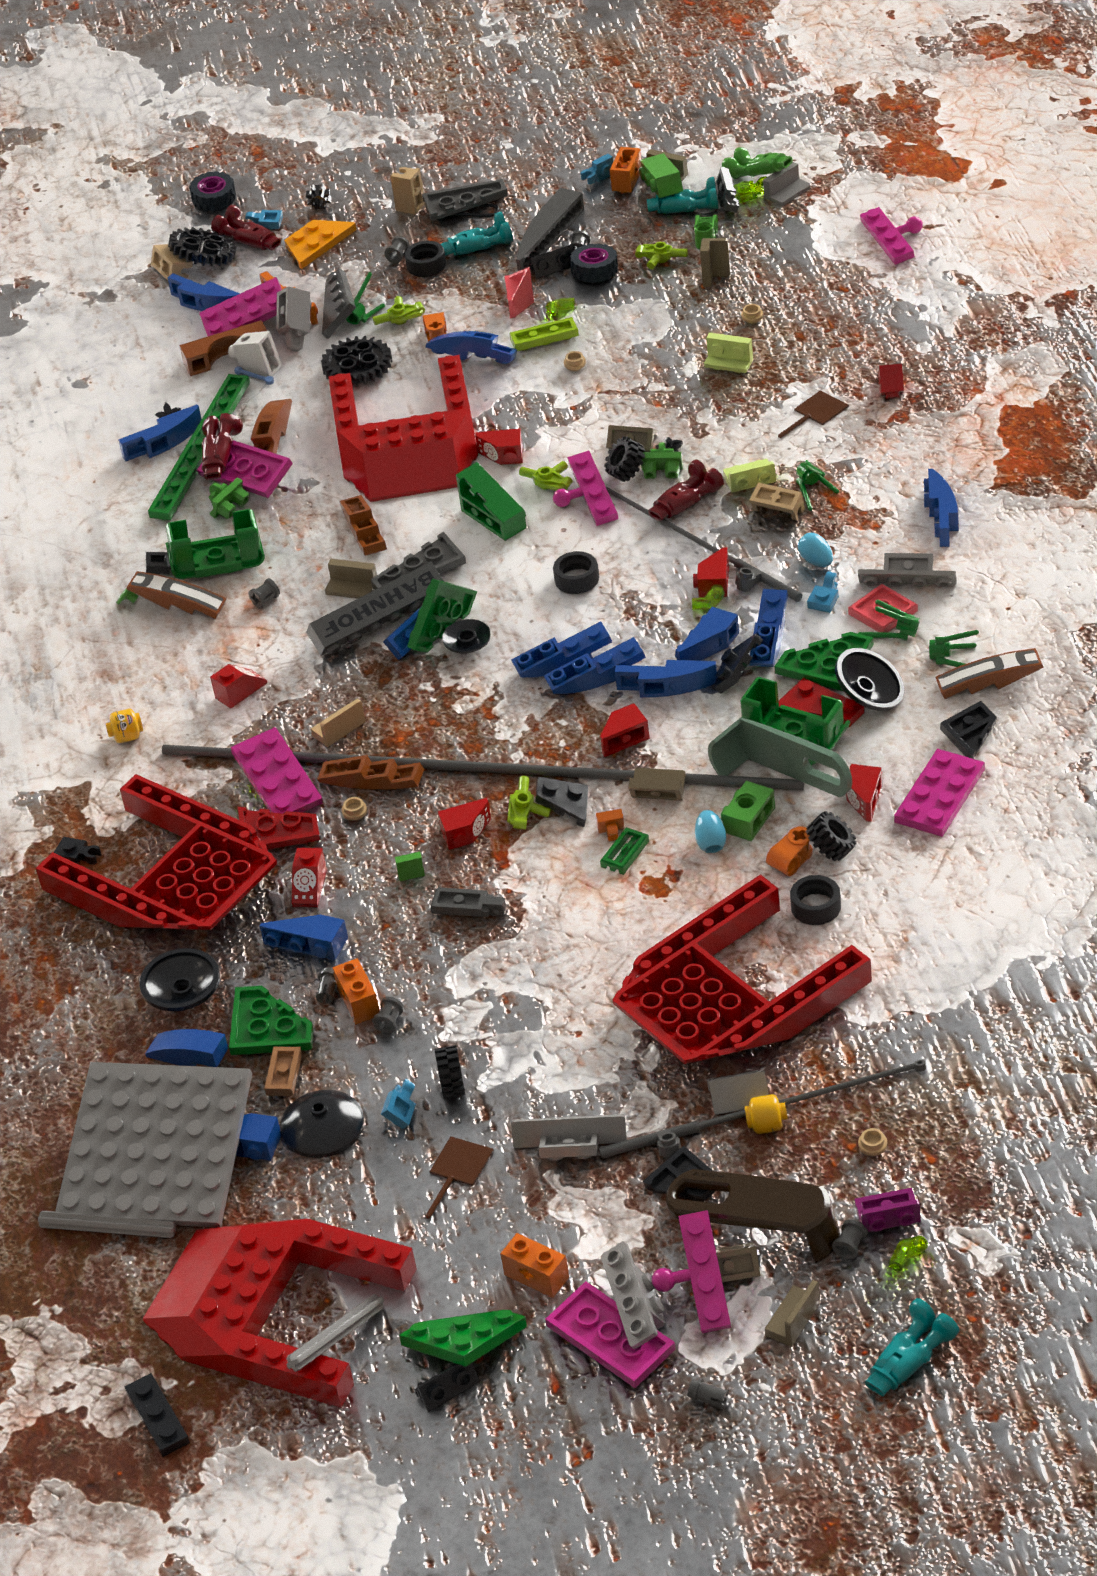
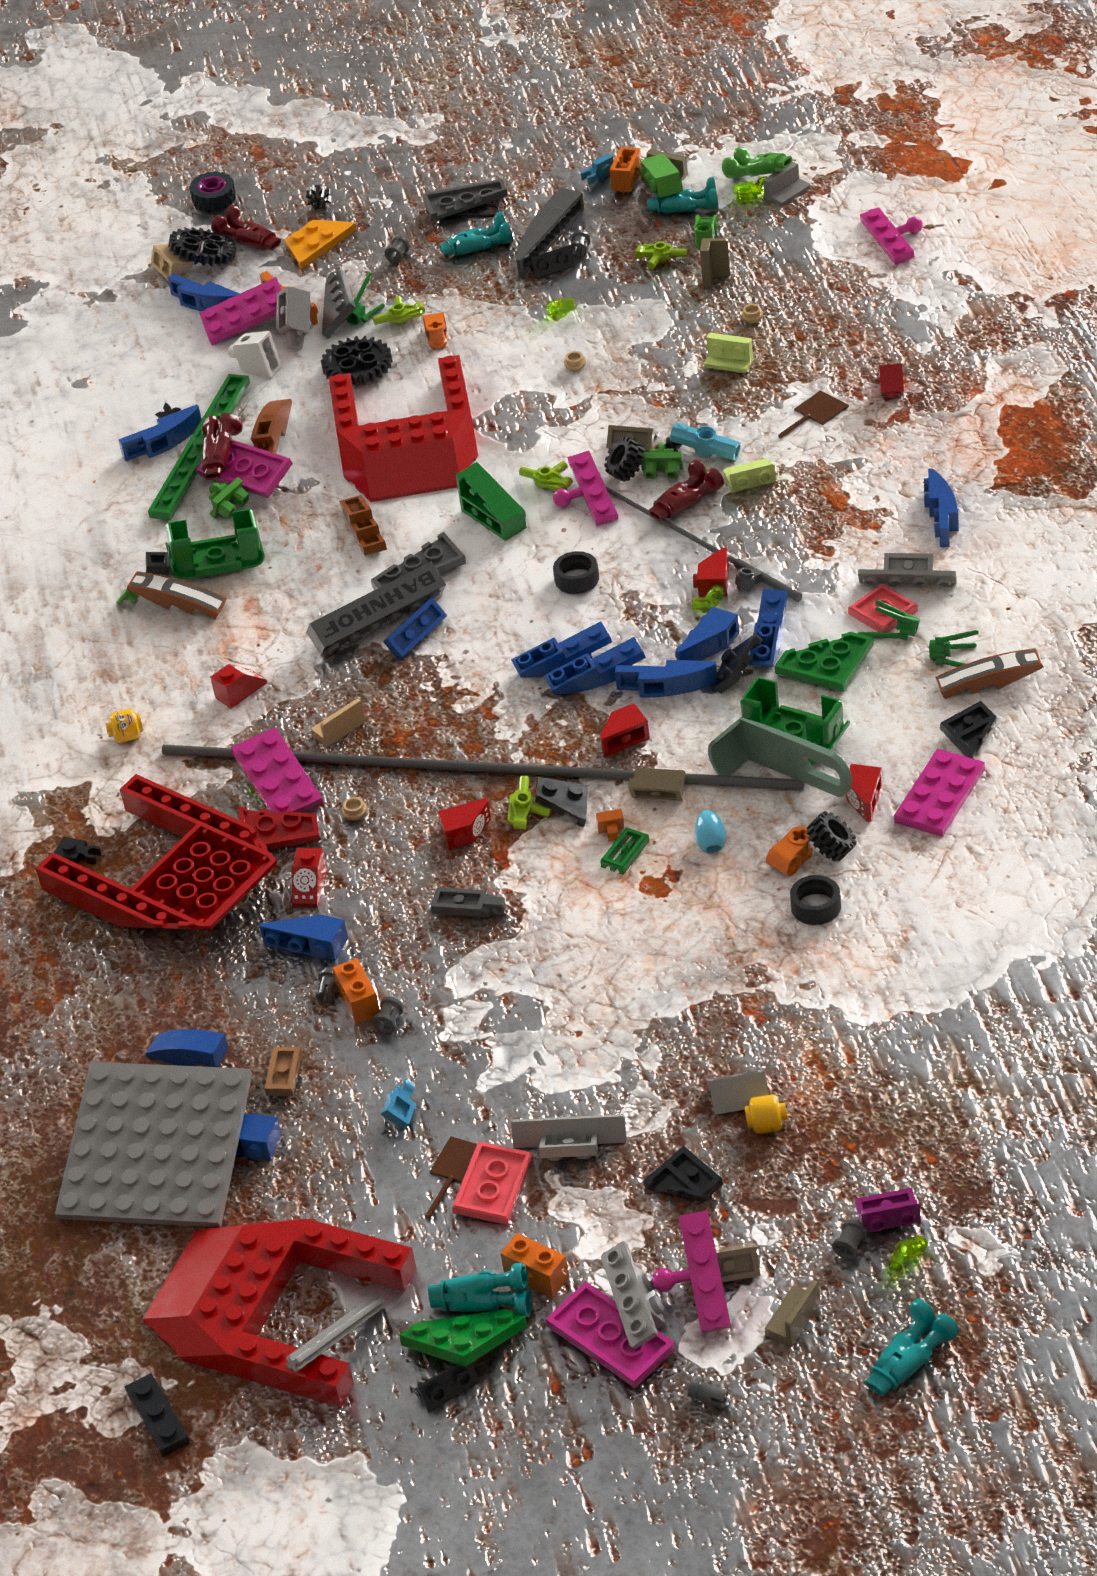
light grey axle [38,1211,176,1238] -> none
black dish [139,948,220,1012] -> none
dark orange arch [179,320,267,376] -> none
green plate [229,986,314,1055] -> none
medium blue hinge [234,366,274,385] -> none
dark azure plate [245,210,283,230] -> none
dark grey bush [248,578,280,609] -> none
black dish [280,1090,364,1158] -> none
dark orange slope [317,755,424,790] -> none
dark tan panel [325,558,377,599] -> none
tan hinge [390,167,424,215] -> none
bright green tile [395,852,425,881] -> none
black tyre [405,241,446,277] -> none
green plate [407,578,478,653] -> none
blue slope [425,331,517,364] -> none
black tyre [434,1045,466,1099] -> none
black dish [442,619,491,653] -> none
red slope [475,428,523,465] -> none
coral slope [505,267,534,318] -> none
lime plate [509,317,579,351] -> none
black wheel [570,243,618,283] -> none
dark grey piece [598,1060,926,1160] -> none
red wedge [612,874,872,1064] -> none
dark brown piece [666,1169,840,1263] -> none
dark grey hinge [715,167,739,213] -> none
bright green brick [721,781,775,842] -> none
tan hinge [749,482,805,521] -> none
red wing [779,678,865,727] -> none
green plant [796,460,839,511] -> none
medium azure animal [798,533,833,567] -> none
dark azure plate [807,571,839,613] -> none
black dish [835,648,904,711] -> none
tan plate [858,1128,887,1156] -> none
none -> teal piece [428,1263,532,1318]
none -> coral tile [452,1141,533,1225]
none -> medium azure piece [670,422,741,461]

